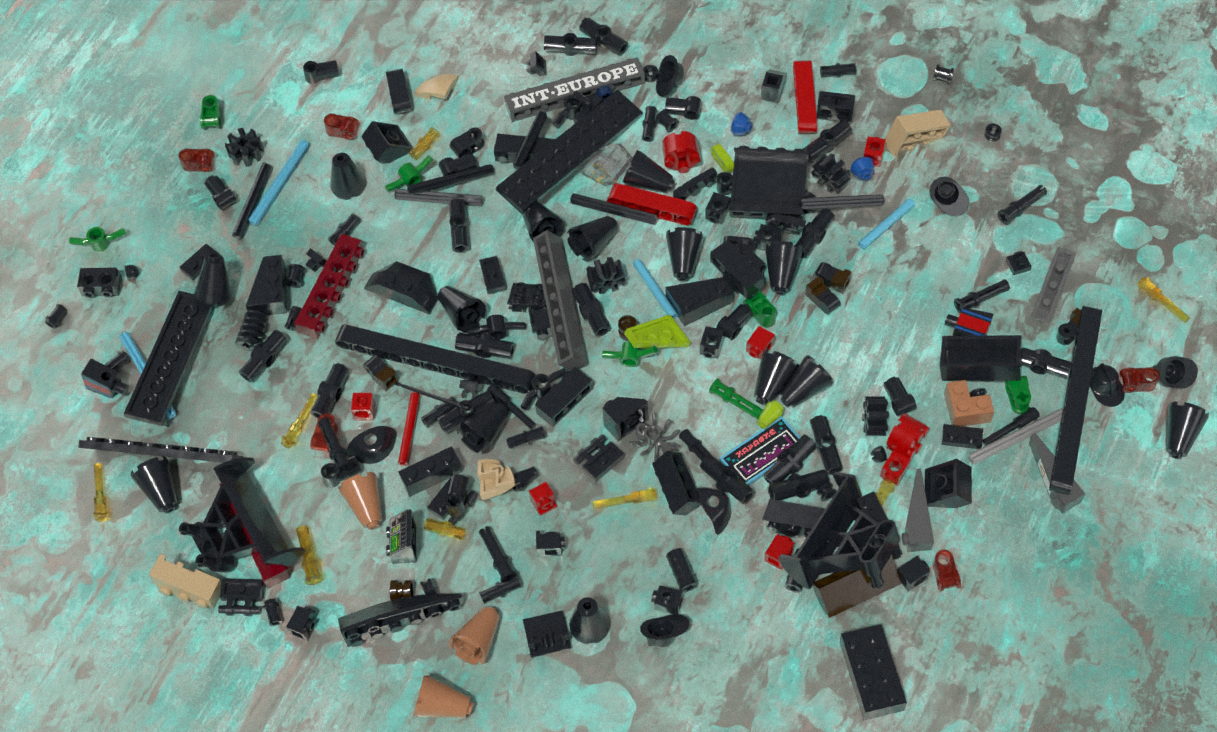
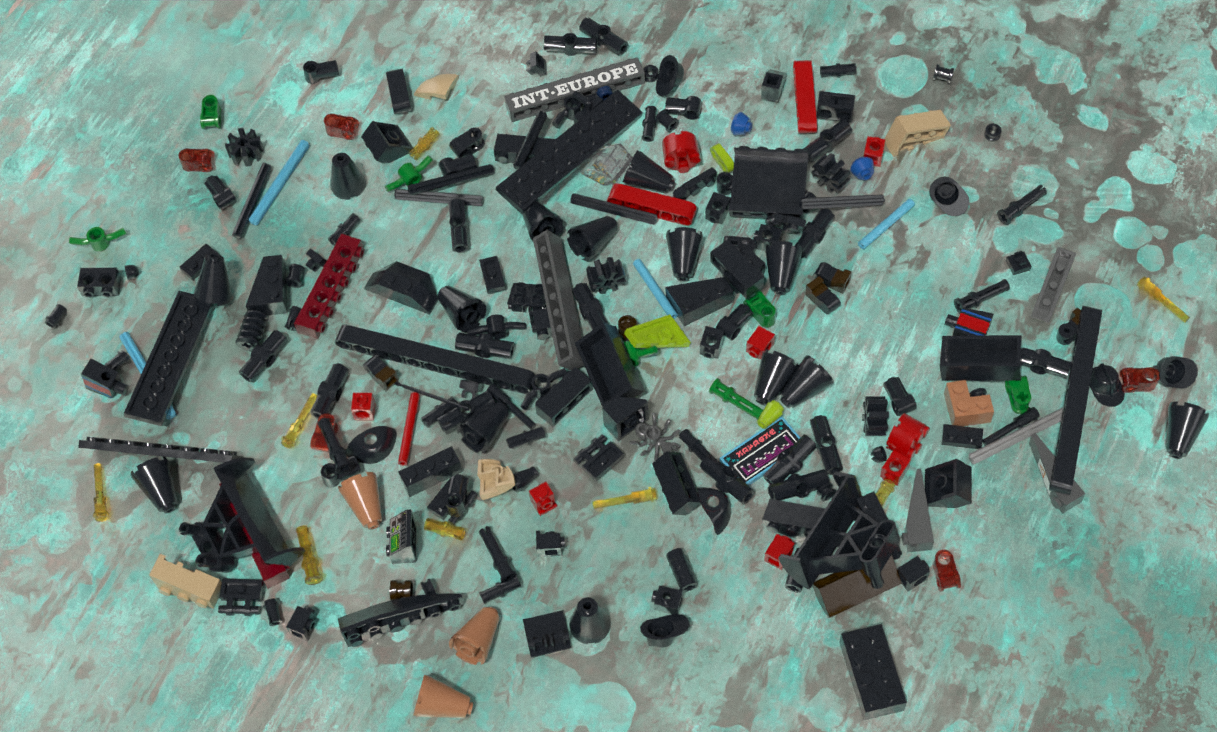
none -> black piece [575,323,645,407]

